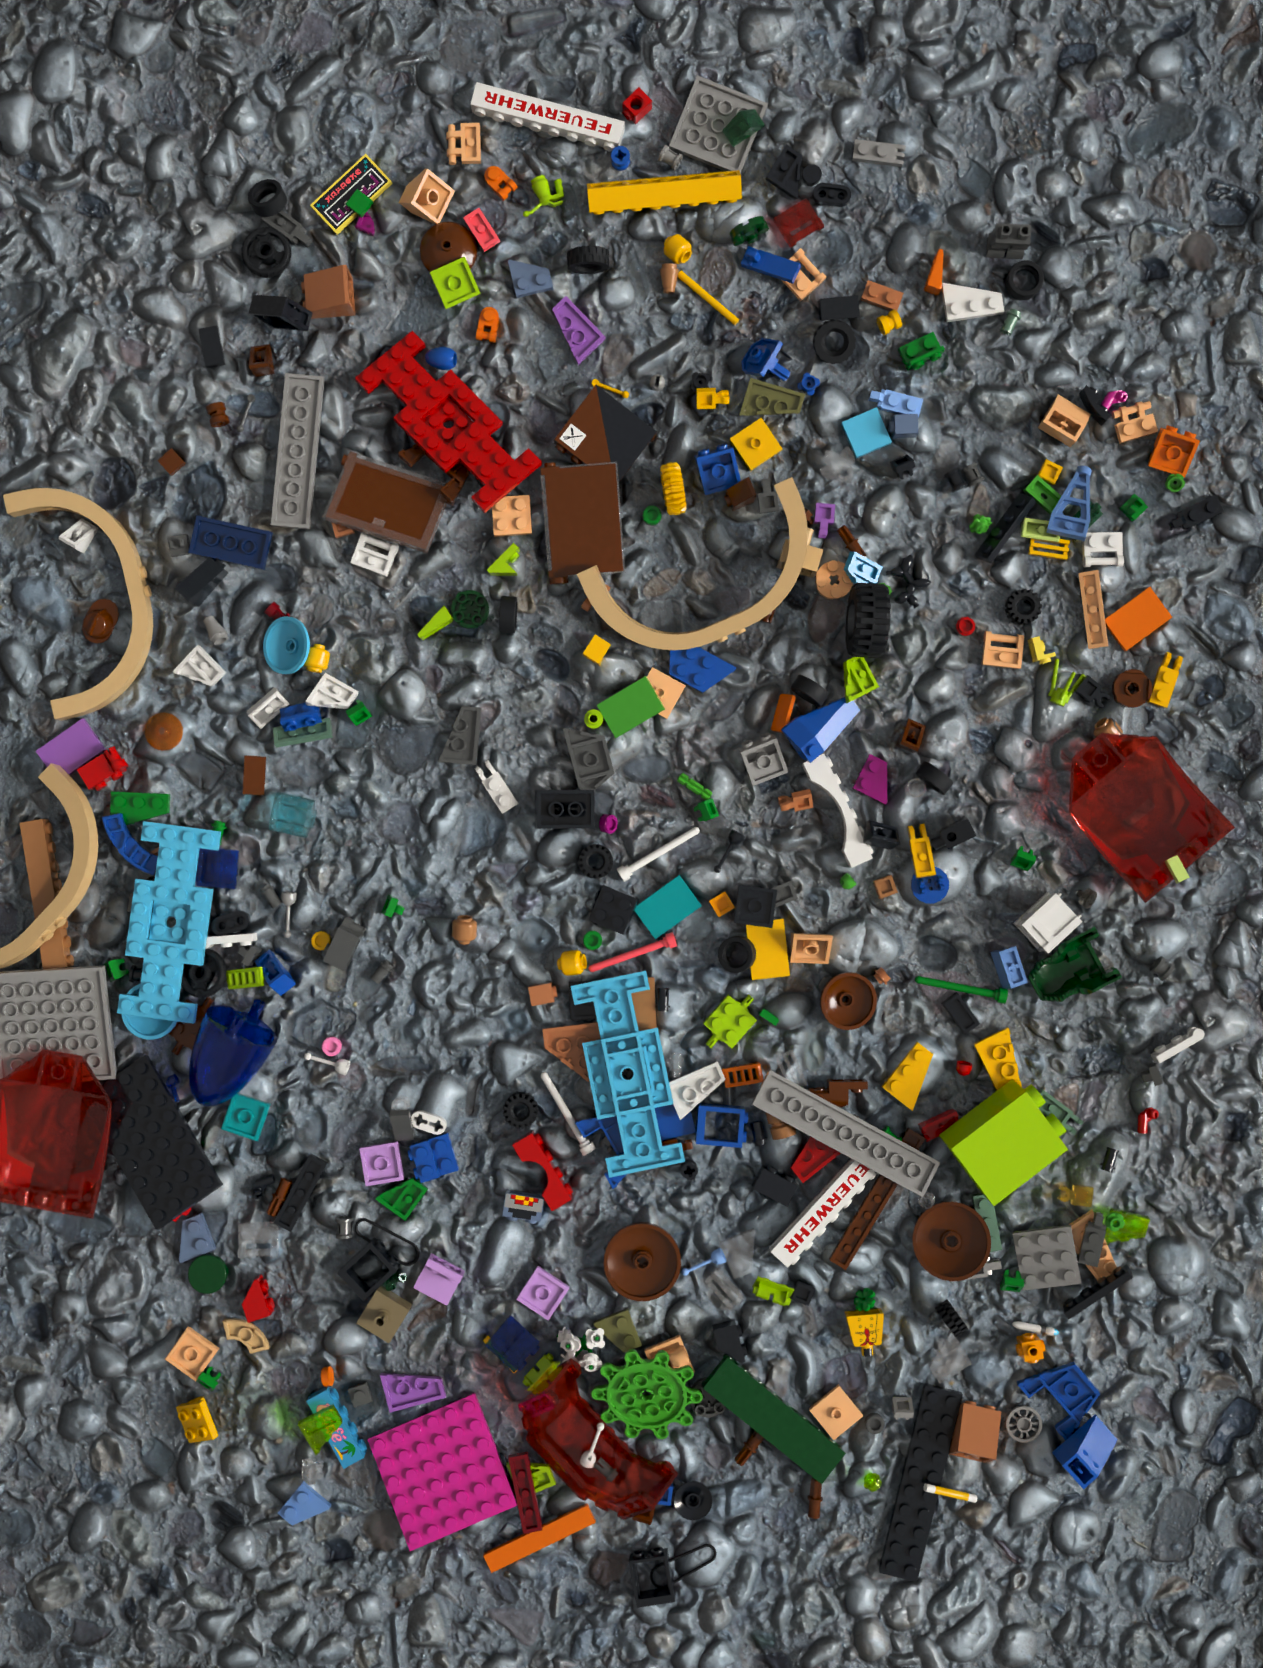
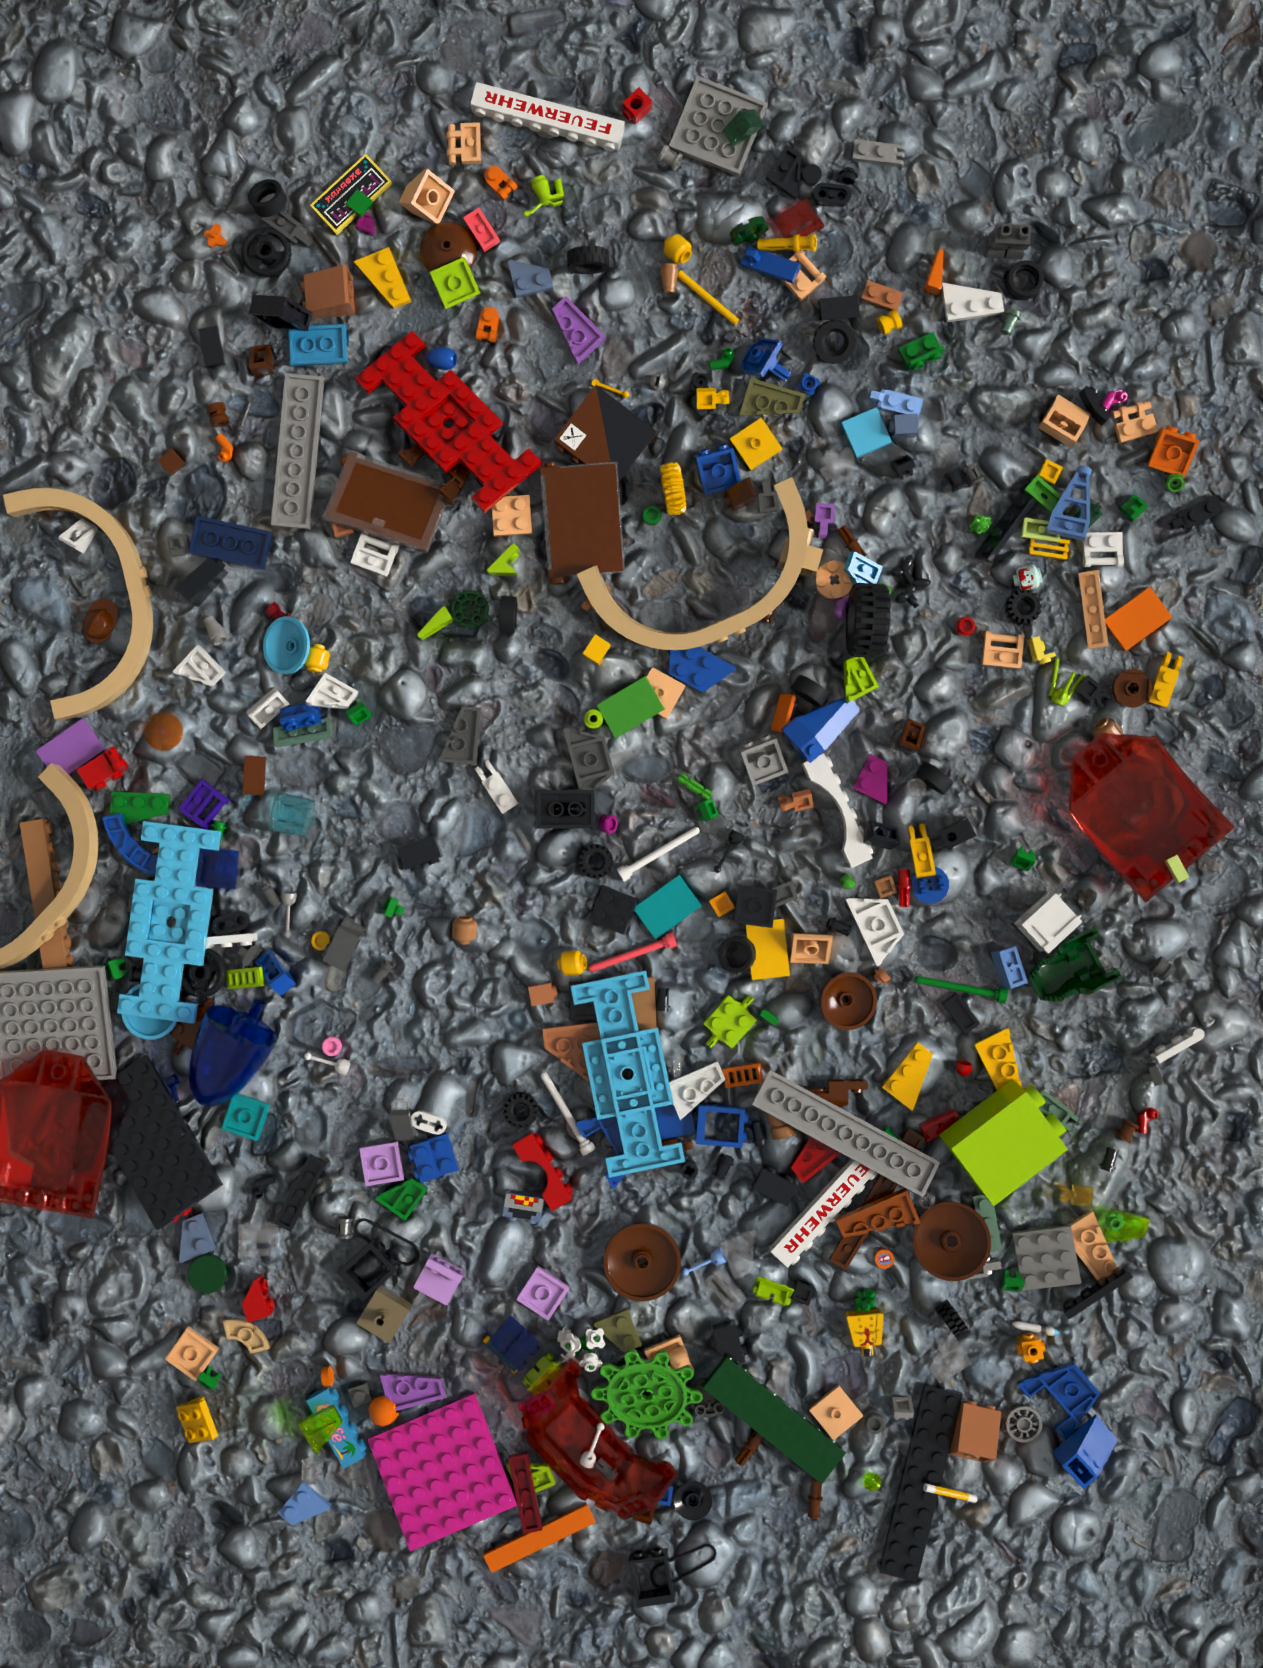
reddish brown axle [266,1177,293,1217] -> none
clear green arm [384,1272,408,1291] -> none
green tile [583,931,602,950] -> none
yellow brick [587,170,742,215] -> none
blue wheel [611,146,630,171] -> none
dark grey hinge [1078,1212,1106,1267] -> none
none -> dark purple plate [178,779,230,830]
none -> orange piece [204,224,227,248]
none -> orange arm [215,433,233,462]
none -> dark azure tile [288,324,348,367]
none -> yellow wing [354,247,411,309]
none -> orange hair [368,1396,399,1427]
none -> black brick [397,835,443,872]
none -> green arm [709,347,734,370]
none -> black pin [713,1154,734,1180]
none -> yellow pin [757,234,817,252]
none -> black pin [826,917,852,937]
none -> medium lavender arm [834,593,850,620]
none -> dark orange wing [835,1188,921,1238]
none -> black plate [839,167,858,185]
none -> white wing [845,898,904,966]
none -> orange tile [874,1248,894,1269]
none -> red axle [896,869,912,907]
none -> light aqua head [1013,564,1042,591]
none -> reddish brown bush [1115,1118,1139,1143]

